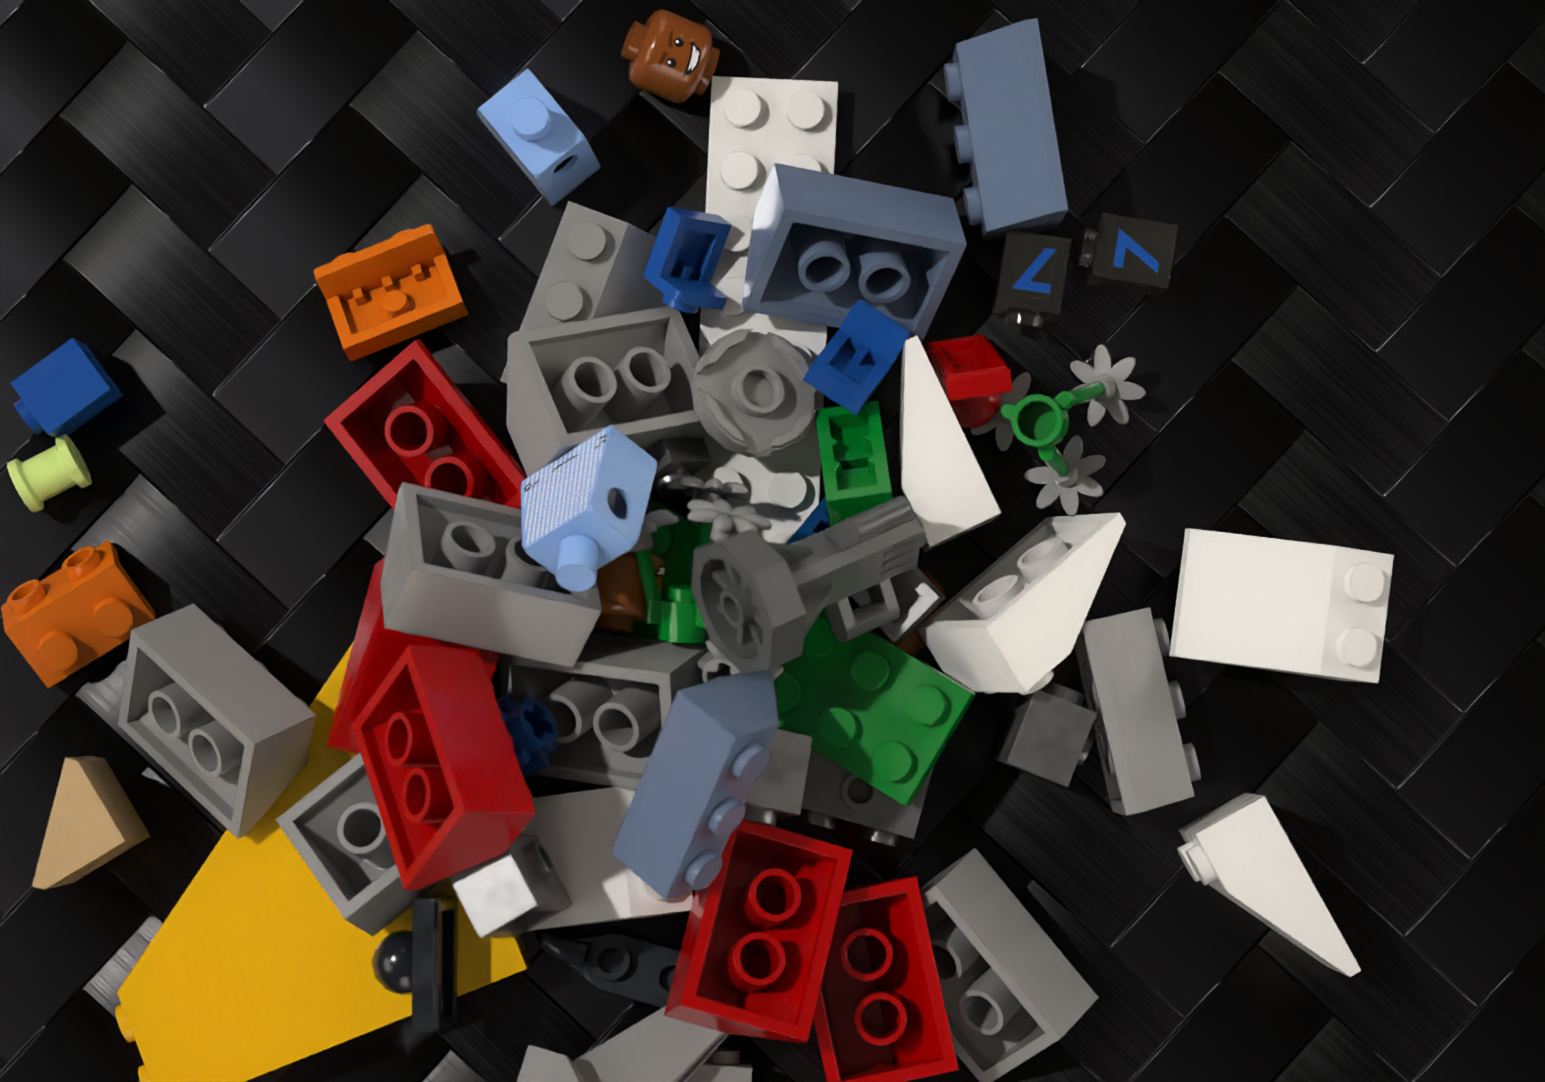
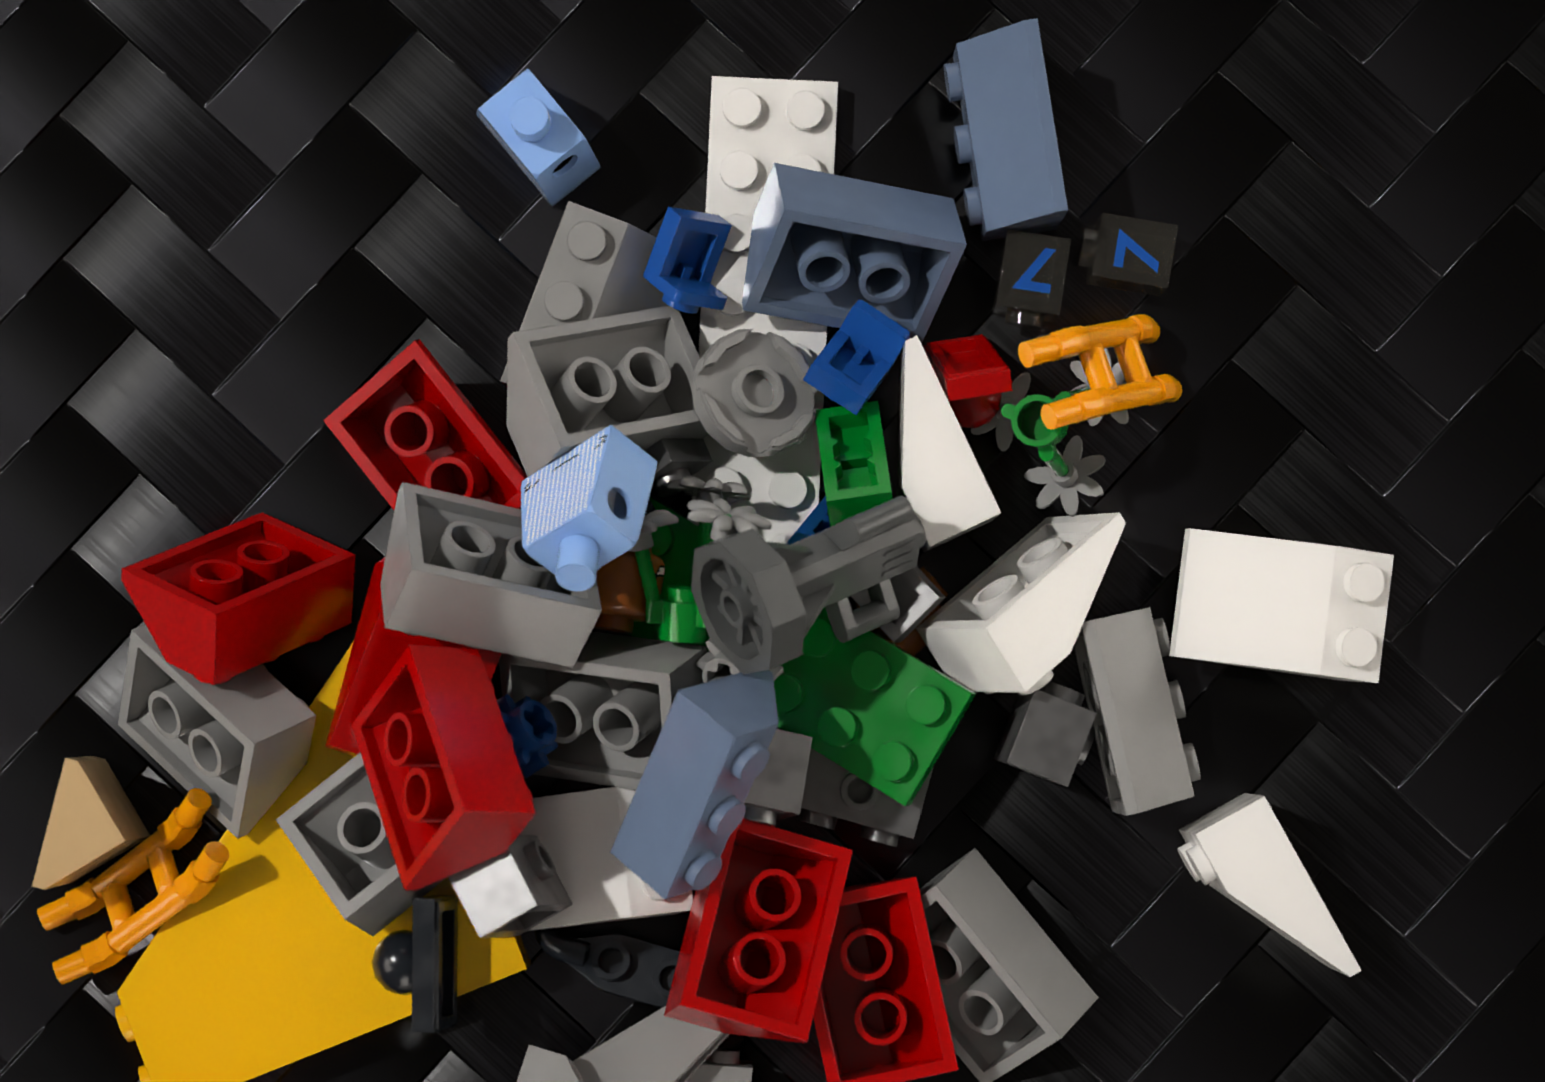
orange bracket [1,541,156,688] -> none
yellowish green bush [7,434,92,513] -> none
blue brick [10,338,123,438] -> none
orange bracket [313,224,469,362] -> none
dark orange head [621,9,720,103] -> none
none -> light orange piece [37,788,229,985]
none -> red slope [121,512,356,685]
none -> light orange piece [1018,314,1183,430]

